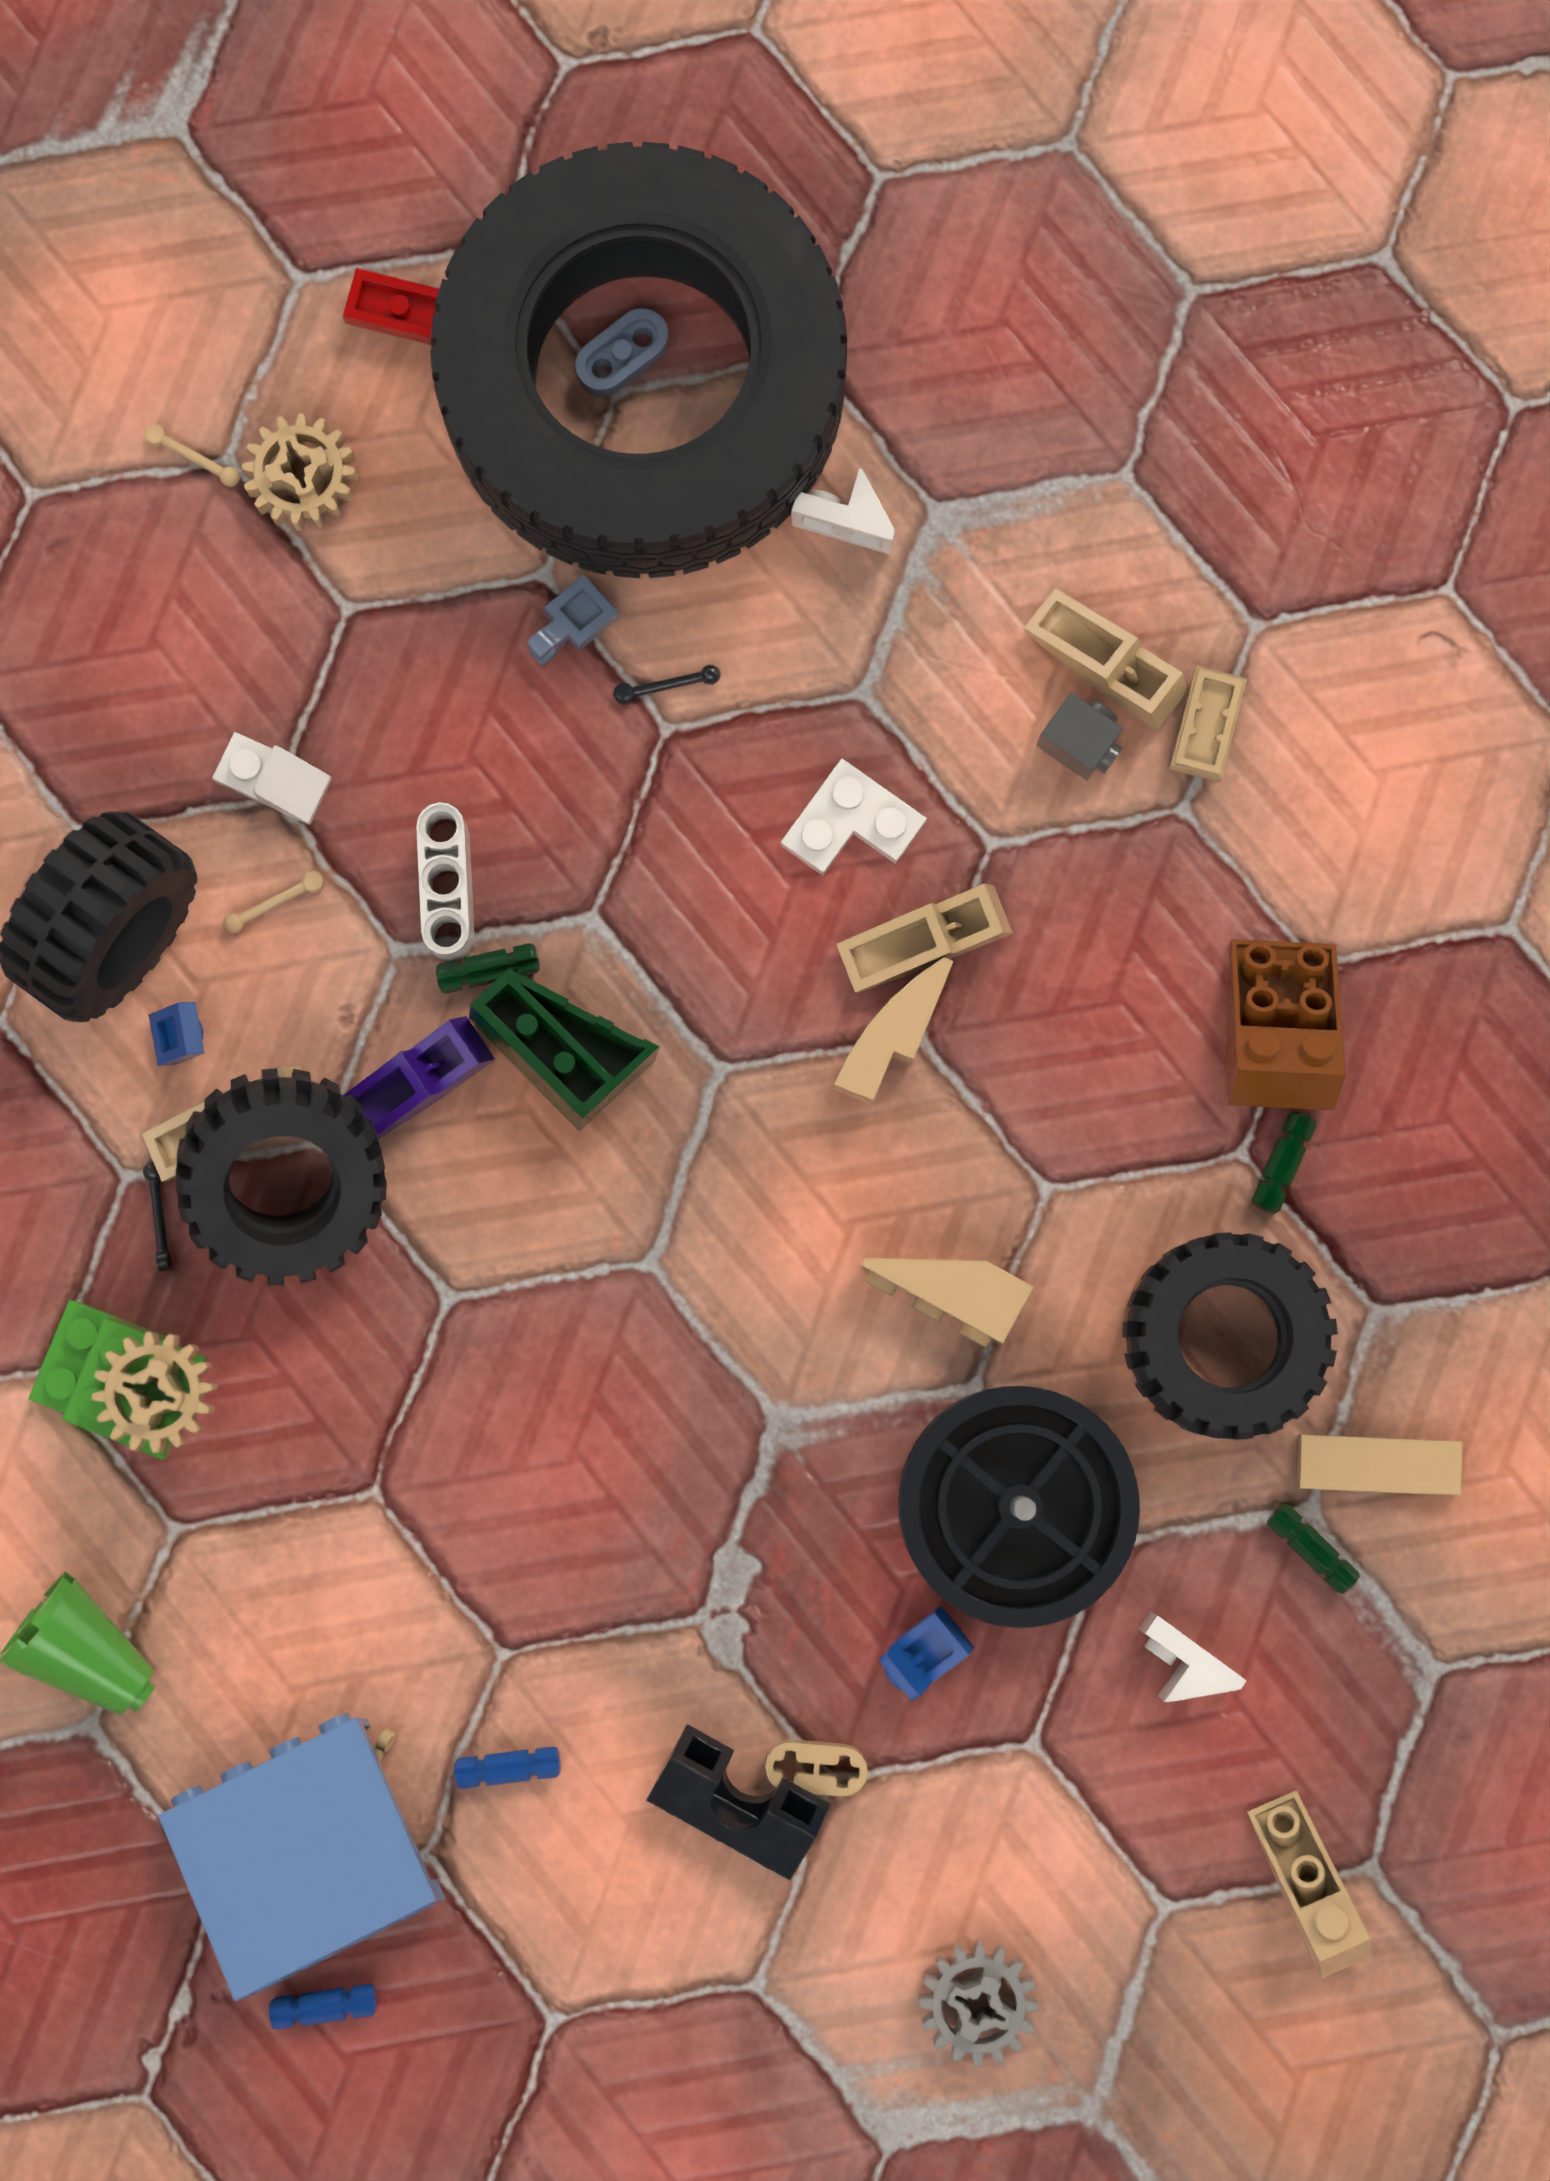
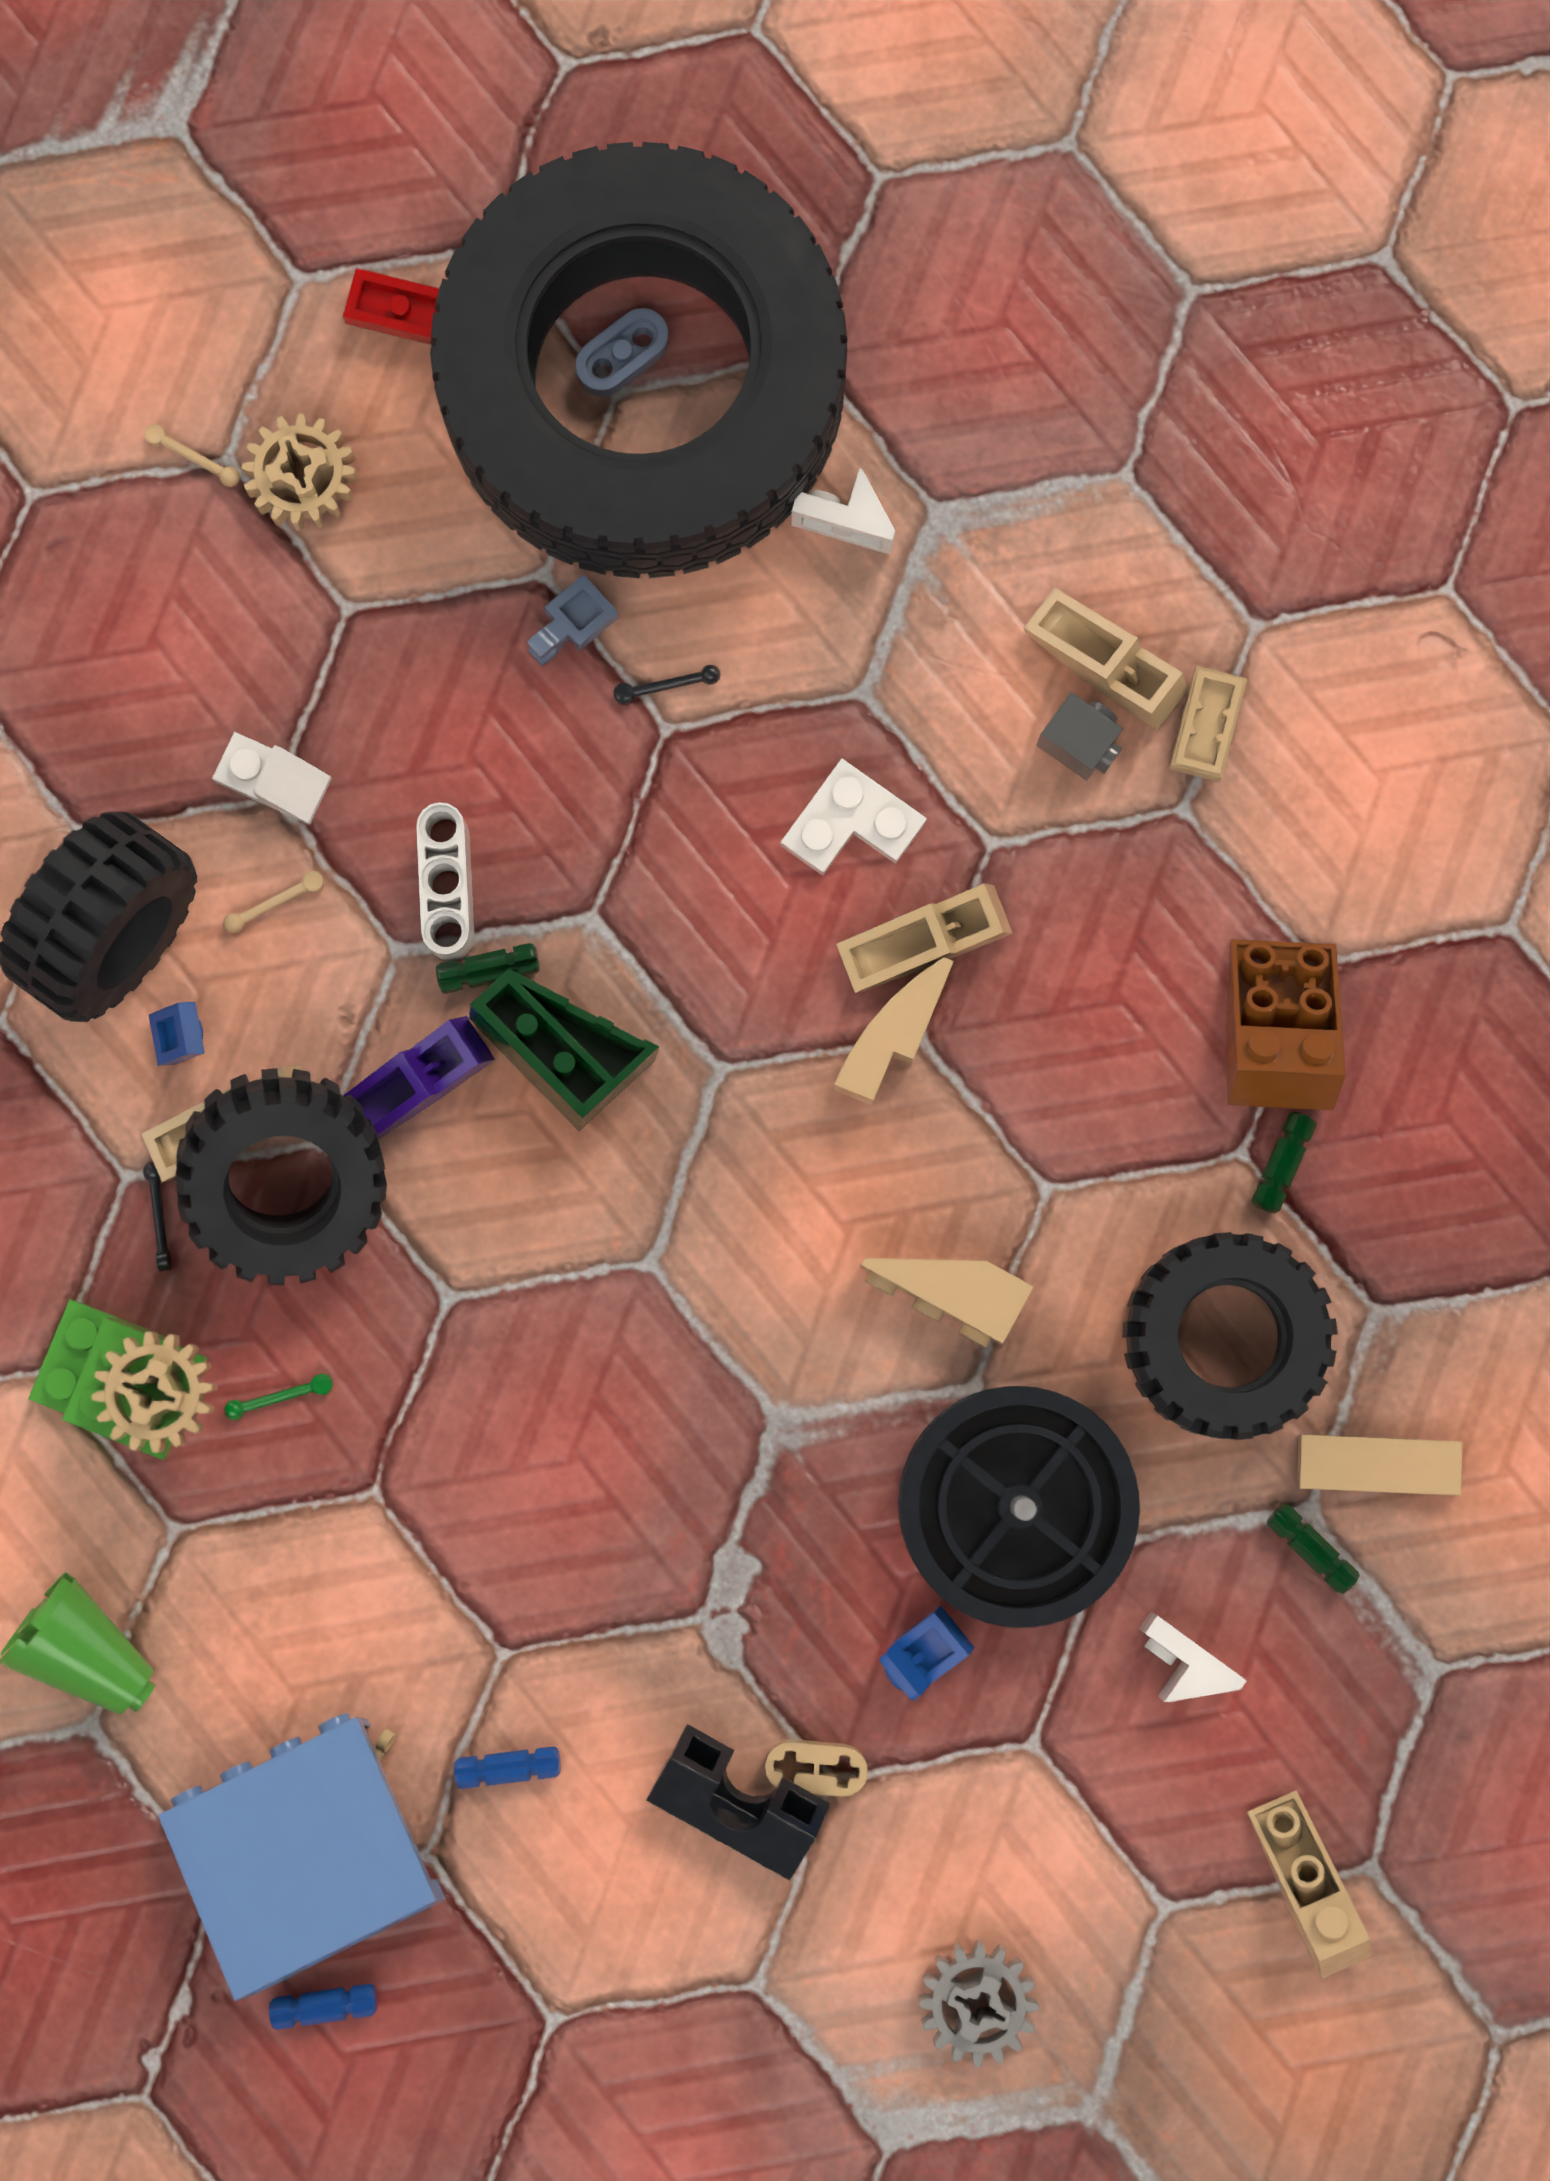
none -> green hinge [224,1374,333,1421]

